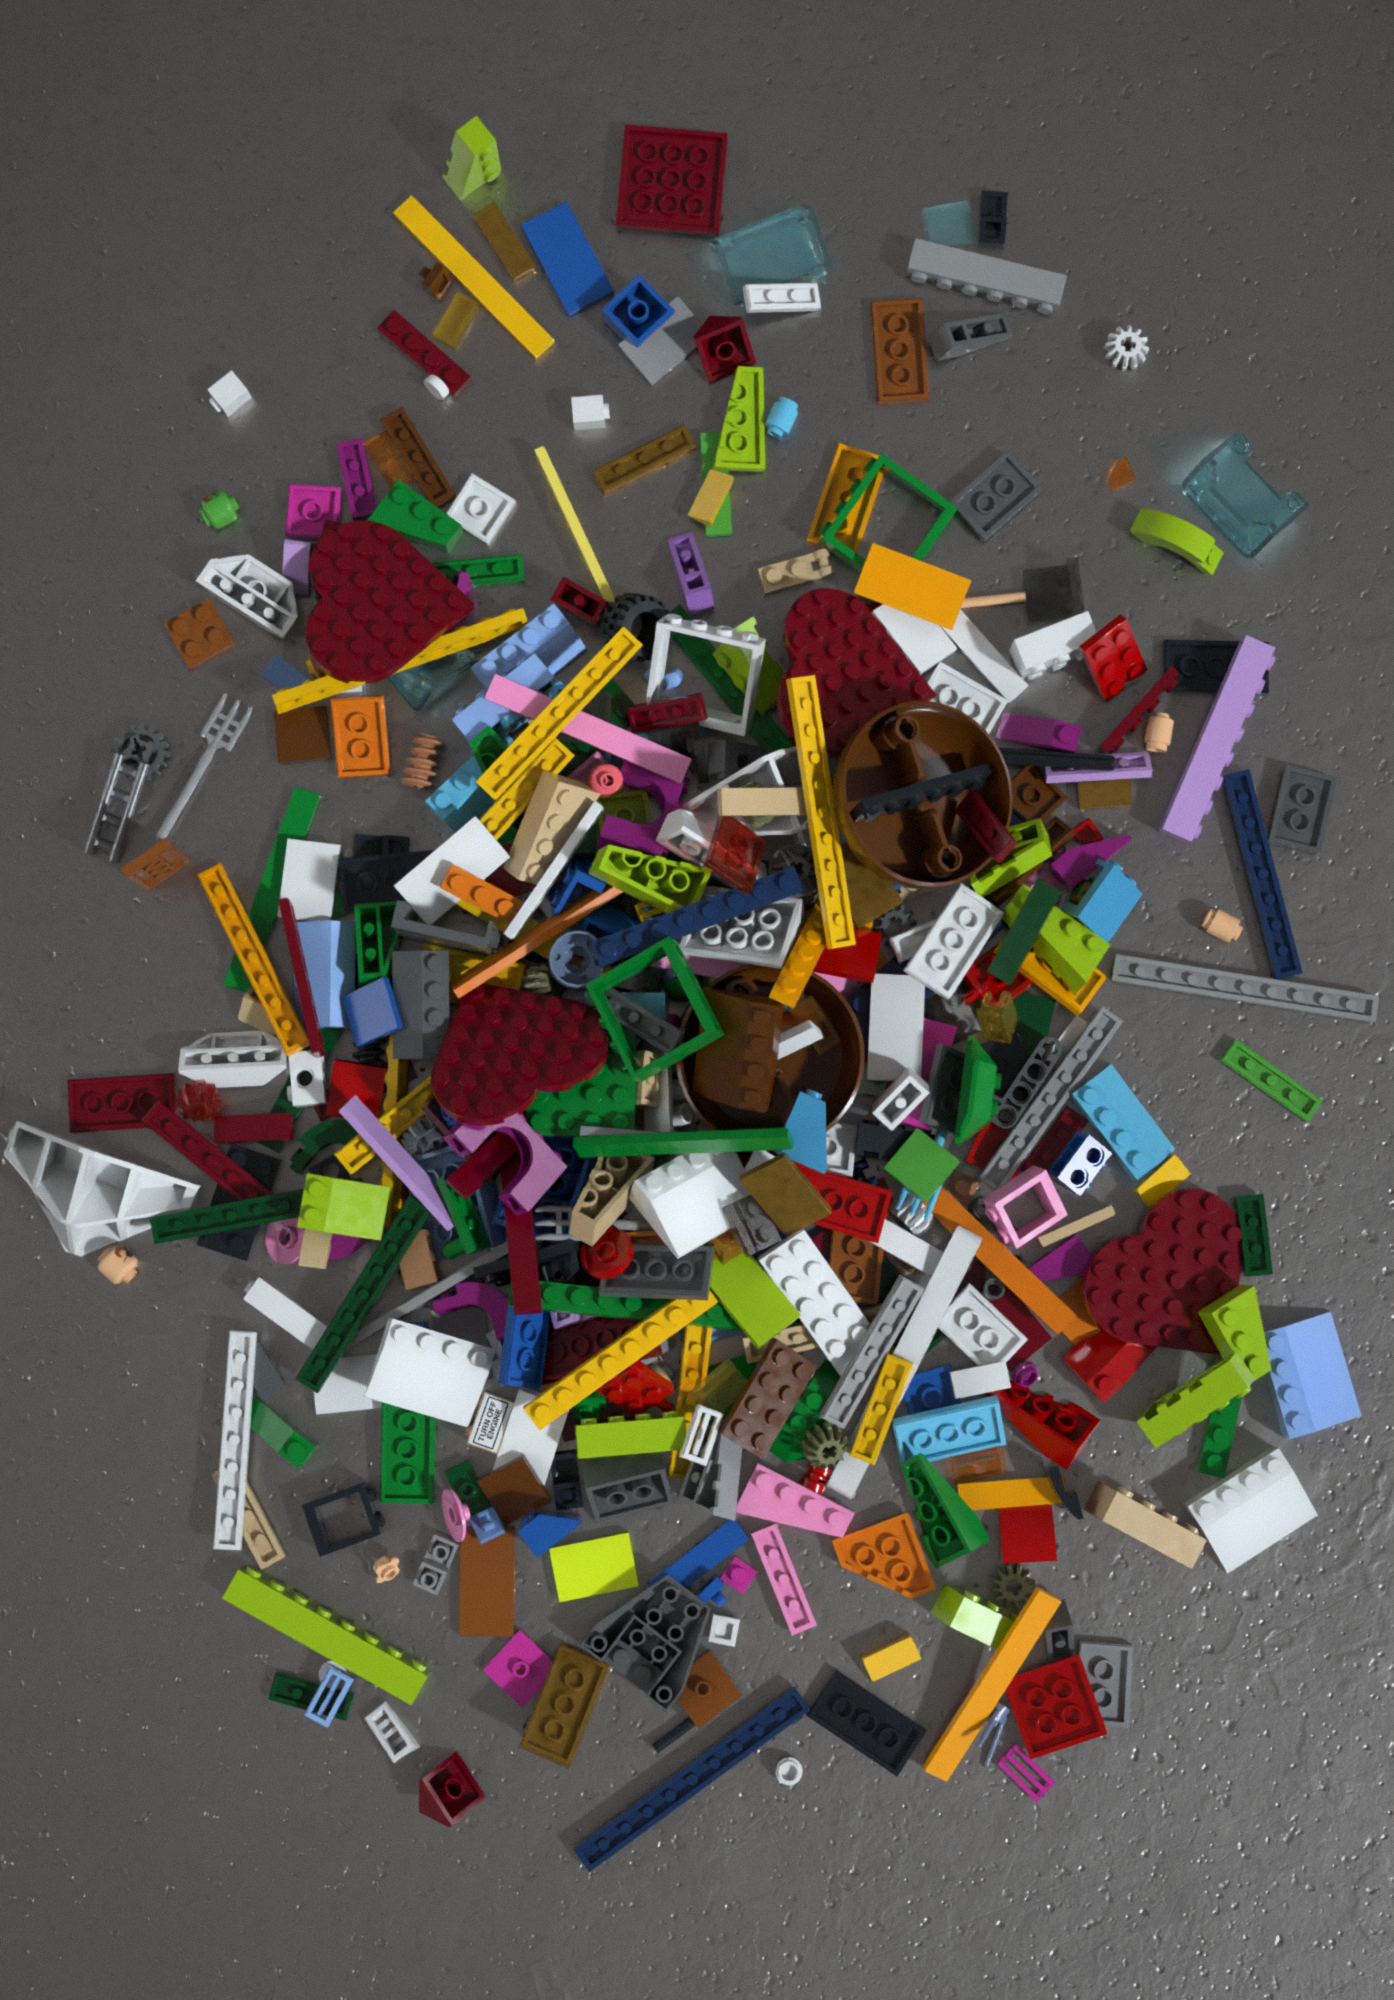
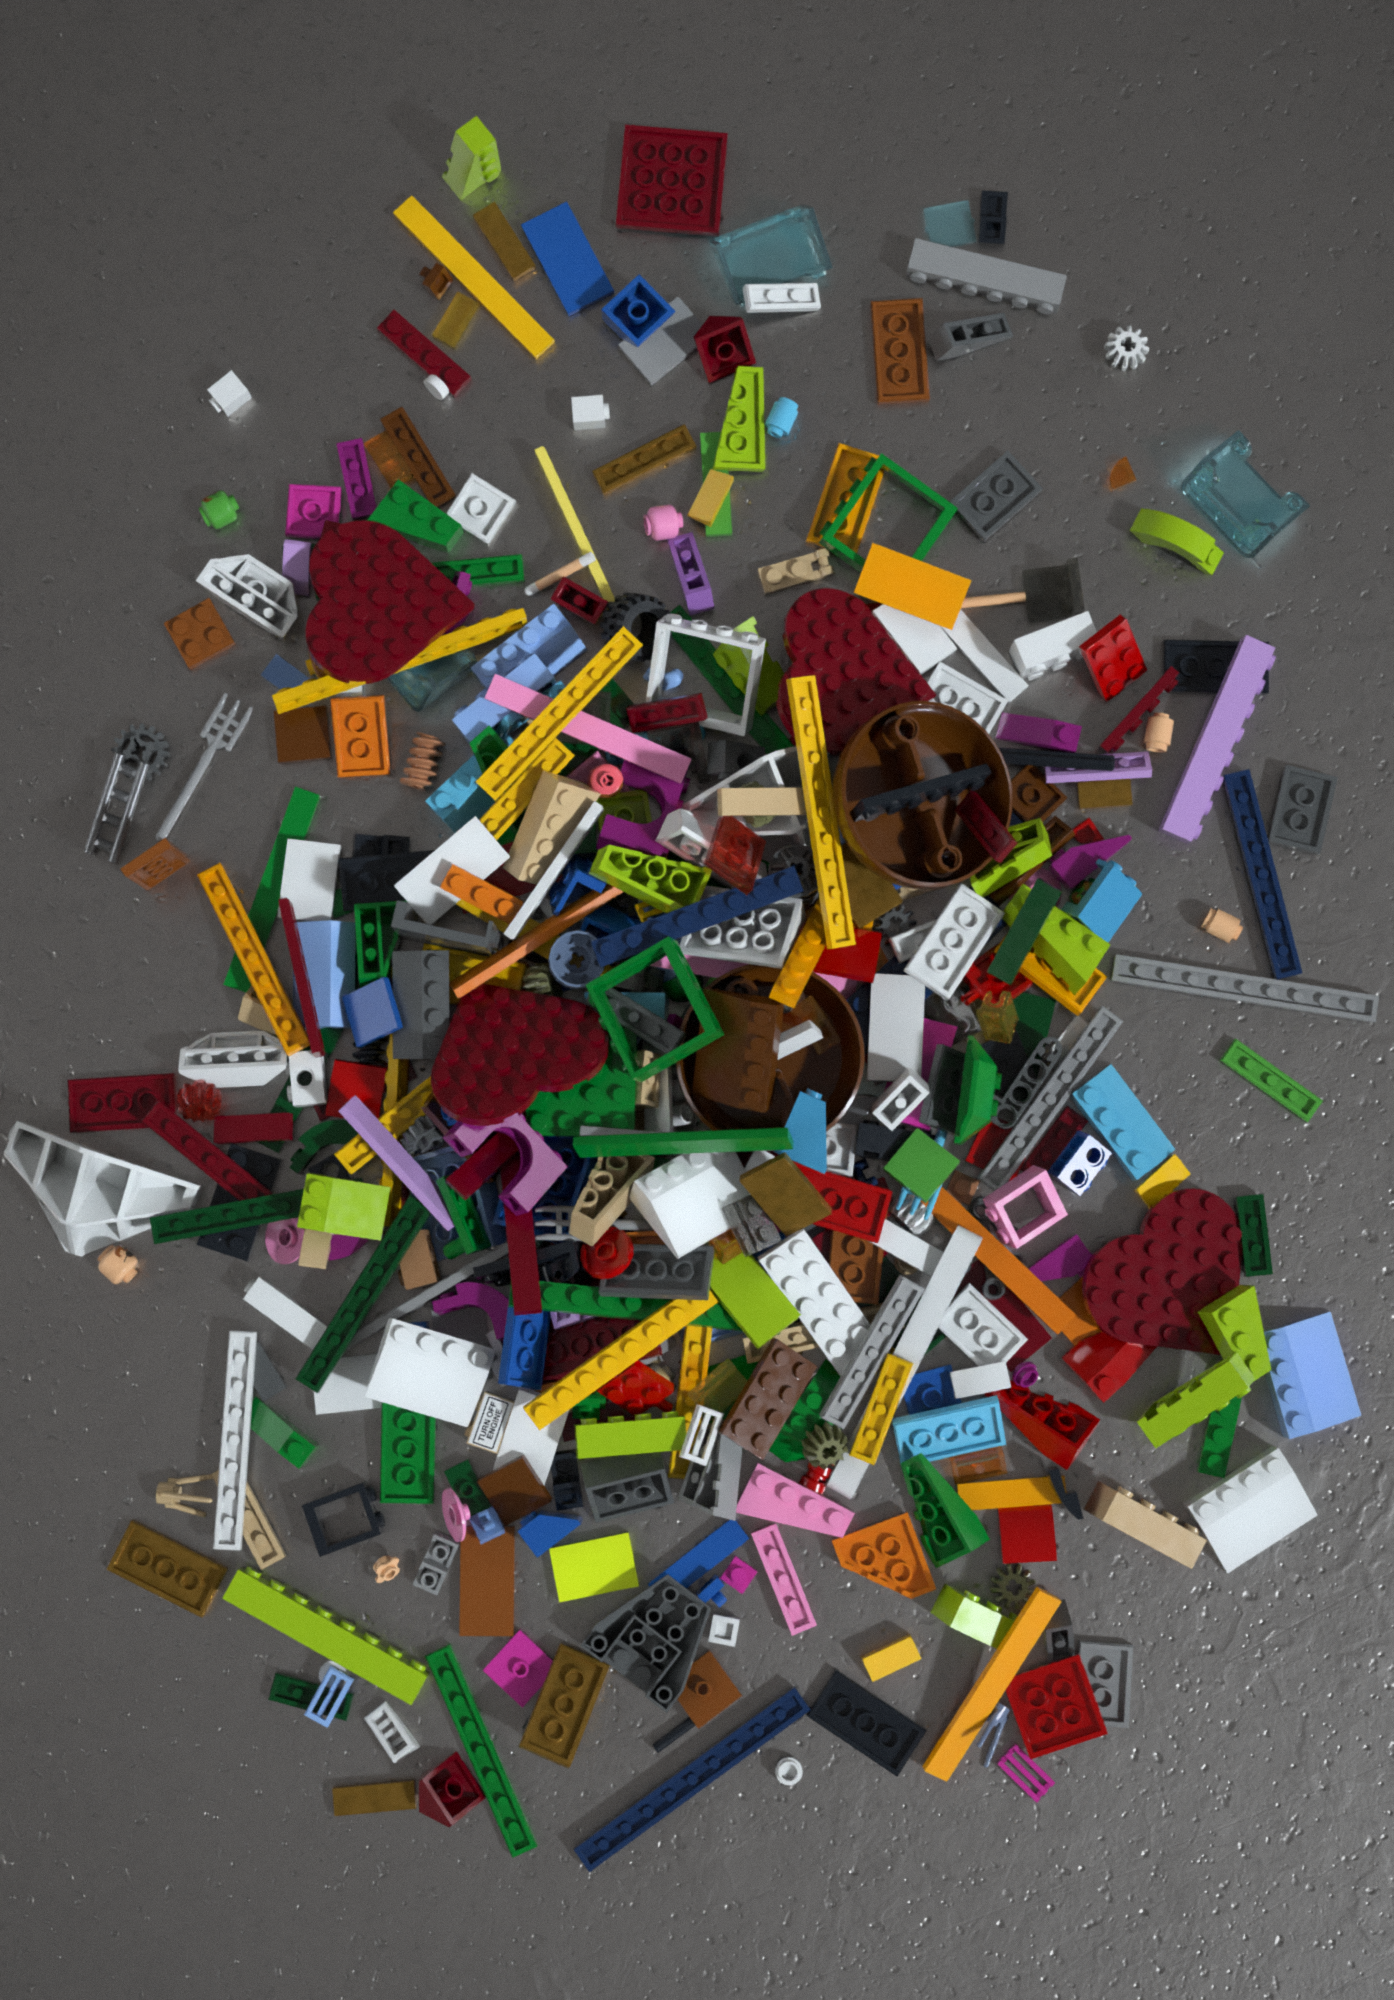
tan tile [1035,1205,1116,1247] -> none
none -> pearl gold tile [106,1520,228,1618]
none -> tan plant [156,1474,213,1517]
none -> pearl gold tile [332,1779,417,1816]
none -> green tile [425,1644,538,1858]
none -> light nougat bar [525,552,596,597]
none -> bright pink head [643,504,683,541]

